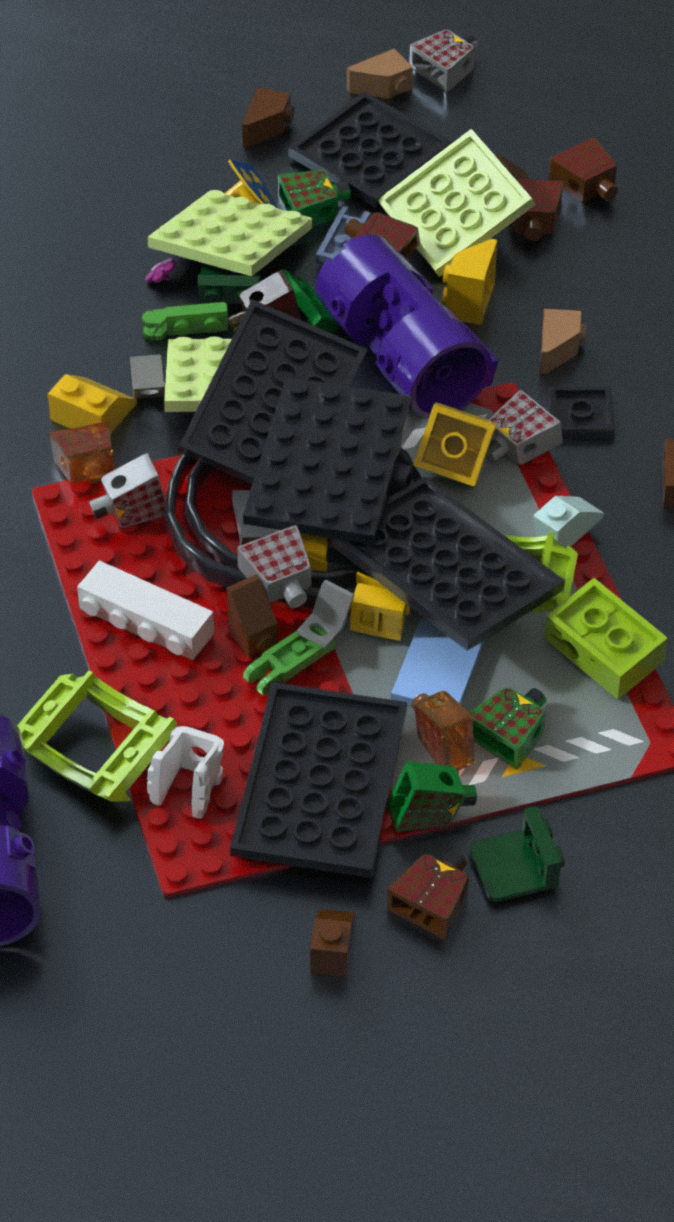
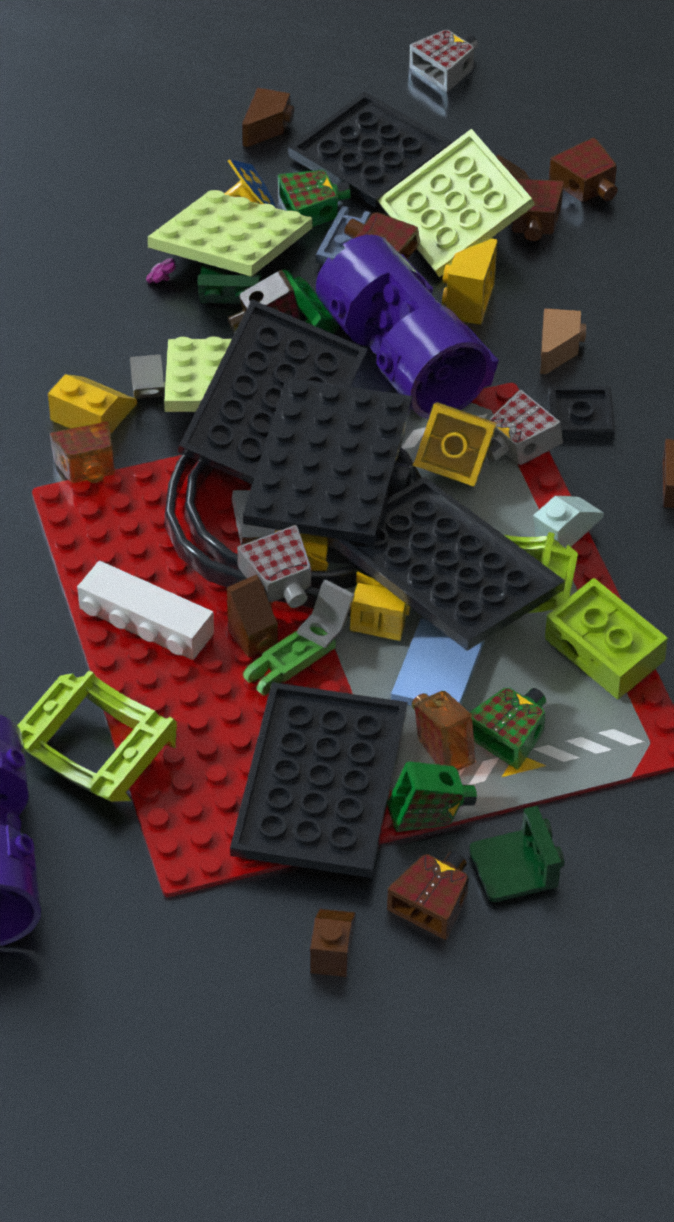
light grey torso [89,453,166,528] -> none
bright green hinge [141,302,228,341] -> none
white piece [147,726,224,819] -> none
medium nougat slope [347,49,413,99] -> none

